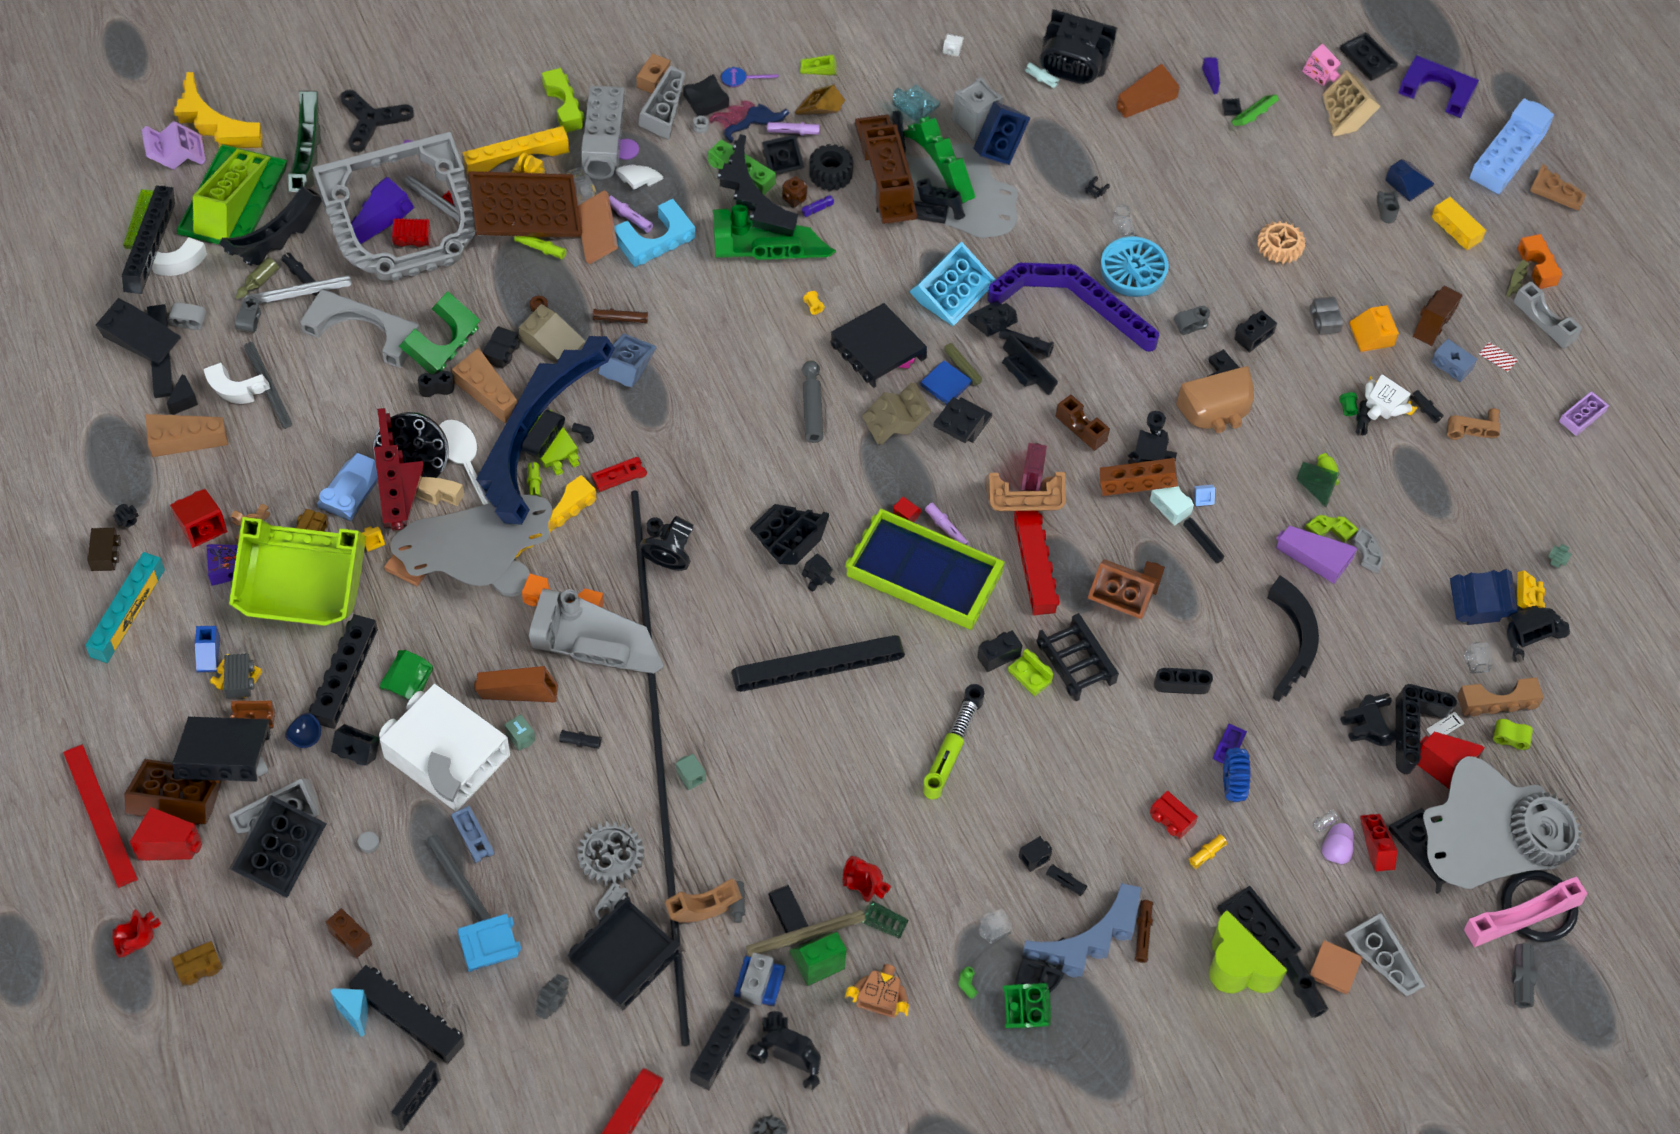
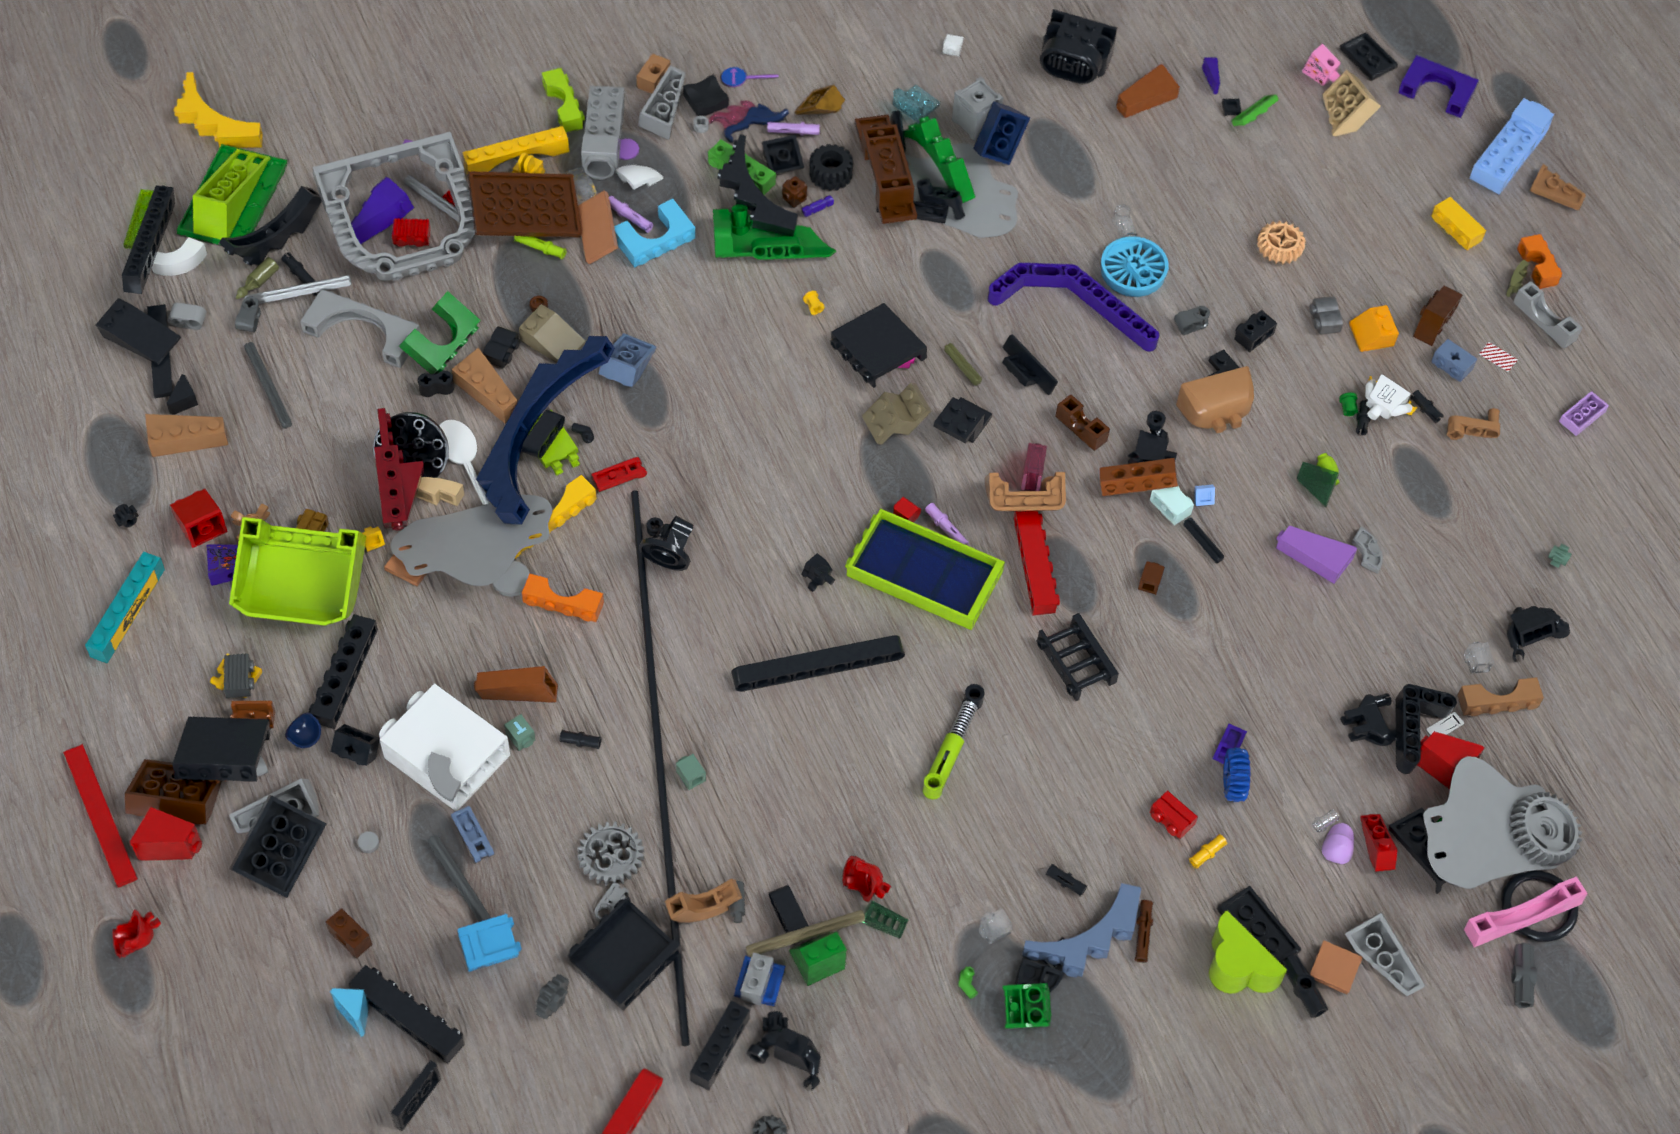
dark brown brick [88,527,121,571] -> none
lavender bracket [142,121,206,170] -> none
pearl gold brick [171,941,223,986] -> none
slope [195,626,220,672] -> none
white arch [204,363,270,404] -> none
dark green arch [288,90,321,192] -> none
light blue slope [317,453,378,521] -> none
black piece [340,90,414,152] -> none
green slope [379,650,434,700] -> none
lime pin [527,462,542,497] -> none
light grey panel [529,588,664,674] -> none
reddish brown pin [593,308,648,324] -> none
black wedge [750,504,829,565] -> none
lime slope [800,54,837,75] -> none
dark grey piece [802,360,823,443] -> none
nougat torso [844,964,909,1018] -> none
medium azure slope [909,241,996,326] -> none
blue tile [920,360,972,405] -> none
black plate [967,301,1018,337] -> none
black brick [977,630,1023,672] -> none
black pin [999,328,1054,358] -> none
lime bracket [1008,648,1054,696] -> none
black brick [1018,836,1052,872] -> none
light aqua pin [1025,62,1059,88] -> none
black piece [1085,176,1110,199] -> none
dark orange brick [1088,559,1158,619] -> none
black beam [1154,668,1213,695] -> none
black arch [1267,576,1319,702] -> none
lime tile [1304,515,1359,543] -> none
dark grey piece [1377,191,1400,223] -> none
dark blue slope [1385,159,1435,202] -> none
dark blue slope [1450,569,1518,625] -> none
lime axle [1493,719,1533,750] -> none
yellow plate [1517,570,1545,609] -> none

